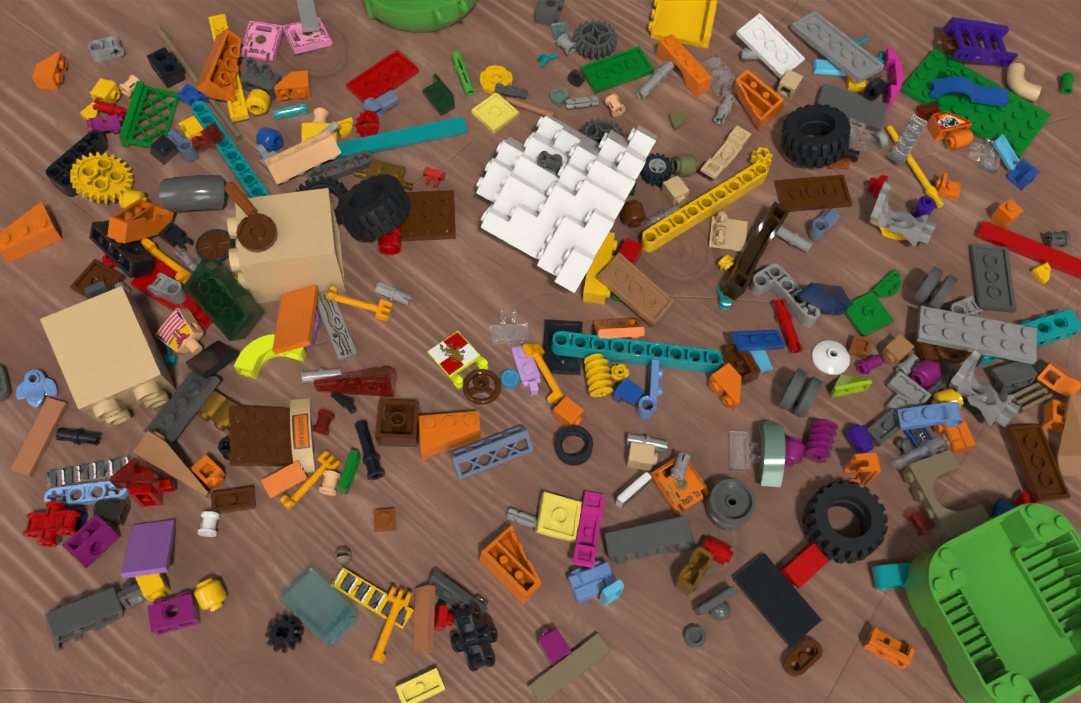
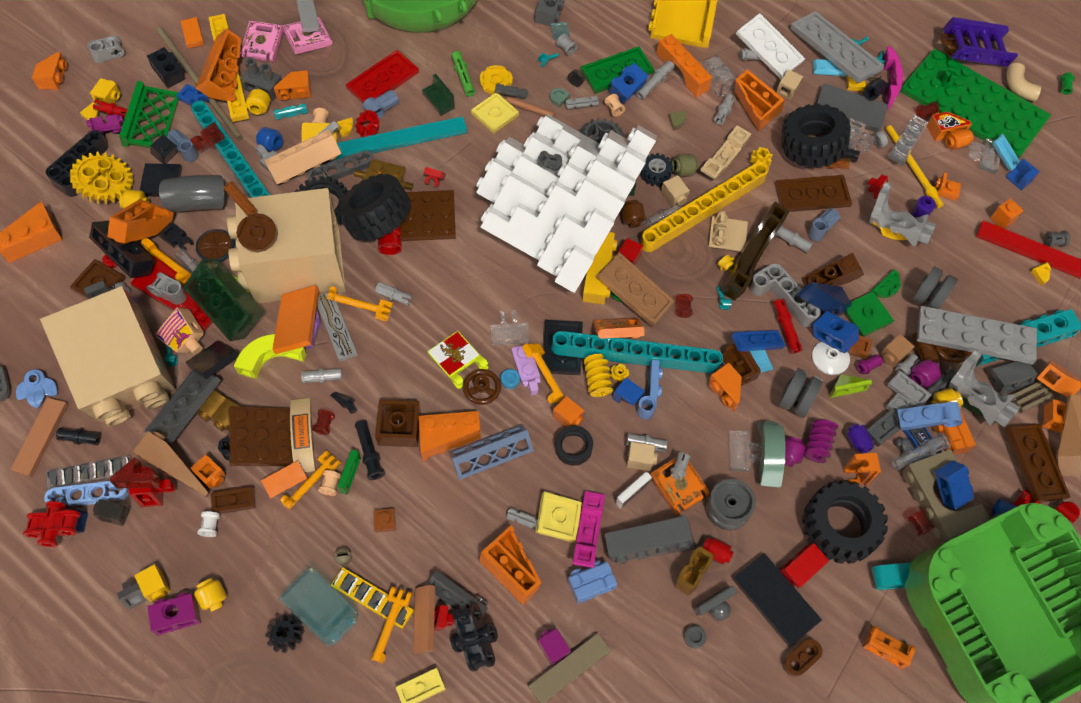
dark grey wedge [45,587,123,652] -> none
magenta brick [62,515,120,568] -> none
light nougat bush [118,75,139,98] -> none
medium lavender tile [121,520,176,578] -> none
yellow brick [178,115,208,146] -> none
clear red wedge [314,366,397,398] -> none
dark grey gear [573,19,617,60] -> none
medium azure tile [599,579,624,607] -> none
blue piece [929,76,1008,107] -> none
light grey piece [947,296,984,317] -> none
dark grey tile [969,244,1016,313] -> none
none -> black tile [140,163,182,197]
none -> orange tile [180,17,204,49]
none -> blue brick [609,63,649,105]
none -> clear red bush [676,294,693,318]
none -> reddish brown slope [802,253,864,286]
none -> blue brick [813,311,859,354]
none -> blue brick [935,460,974,511]
none -> red plate [1055,501,1080,523]

